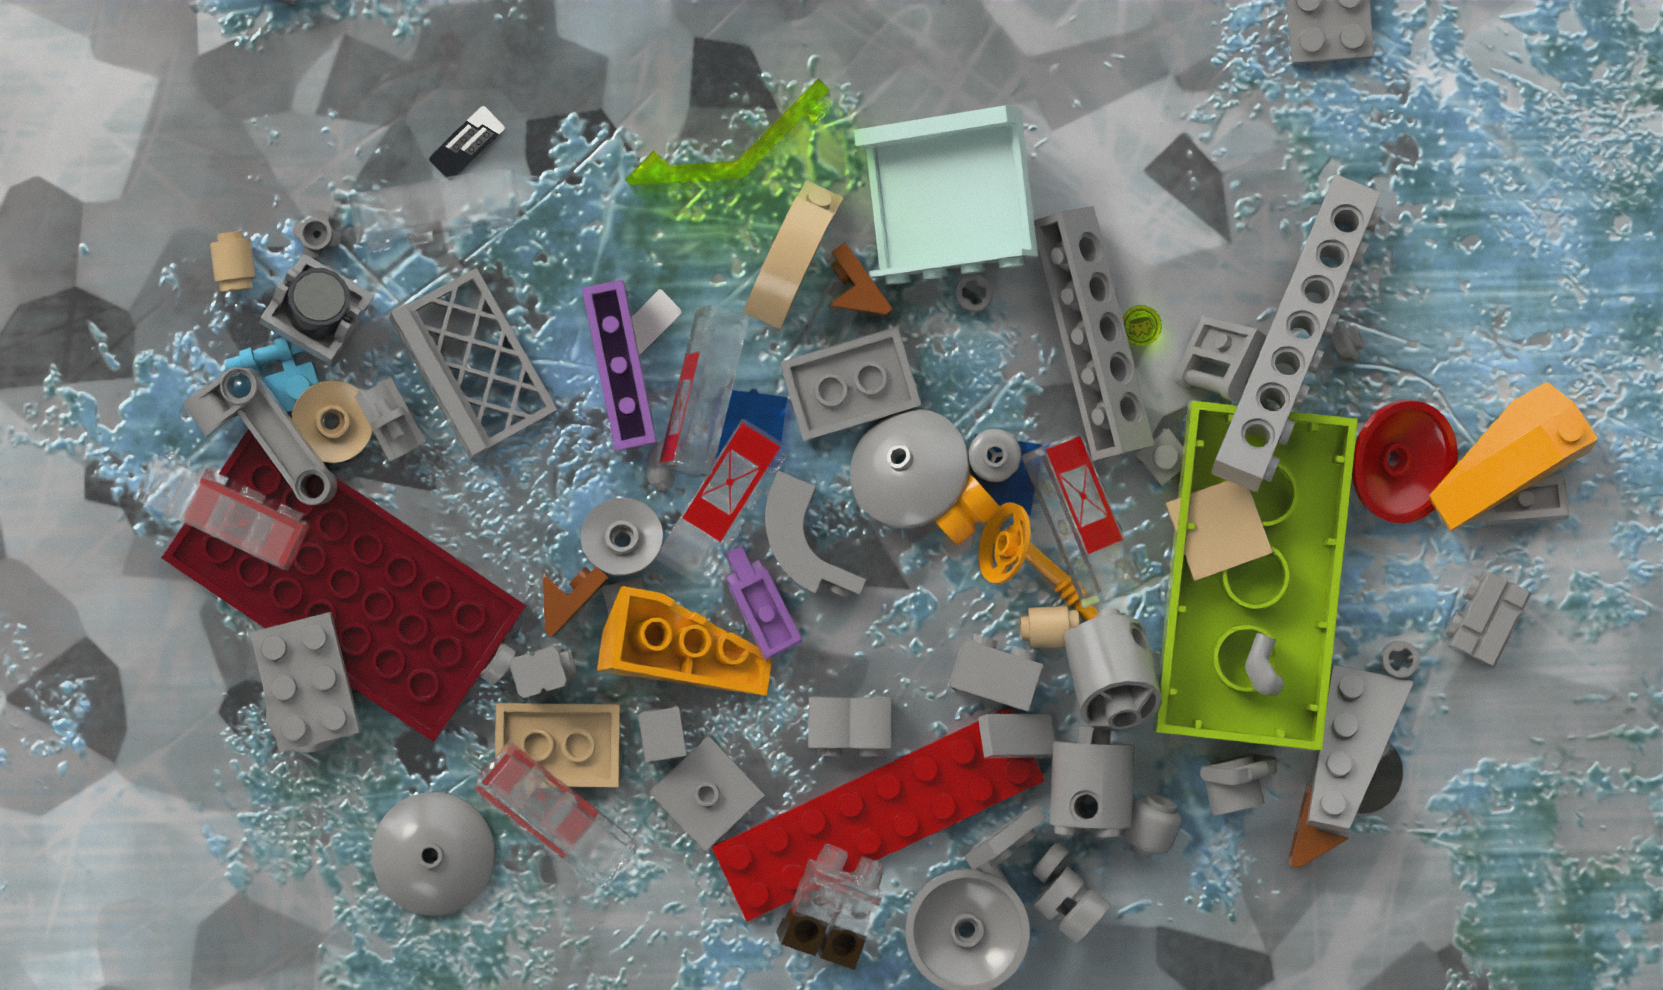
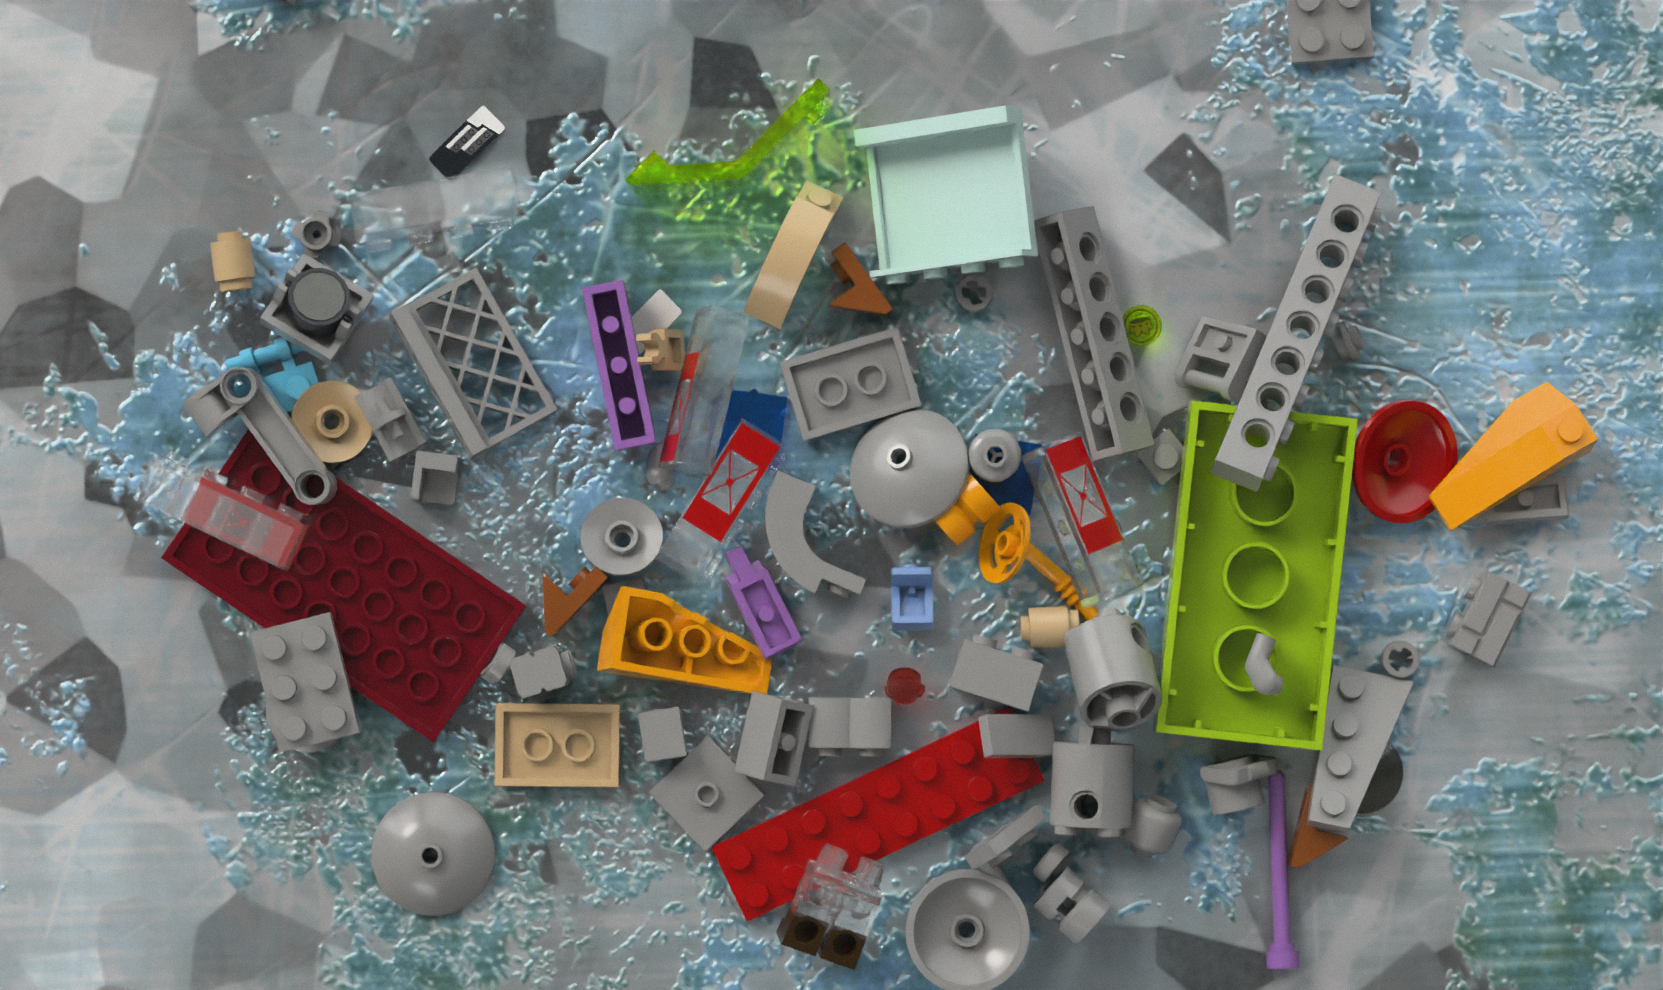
clear brick [475,740,638,891] -> none
tan tile [1165,481,1273,581] -> none
none -> light grey panel [410,450,461,505]
none -> tan plate [636,329,685,372]
none -> light grey brick [734,691,814,786]
none -> clear red plate [884,667,925,705]
none -> medium blue bracket [891,564,933,630]
none -> medium lavender piece [1266,770,1300,969]

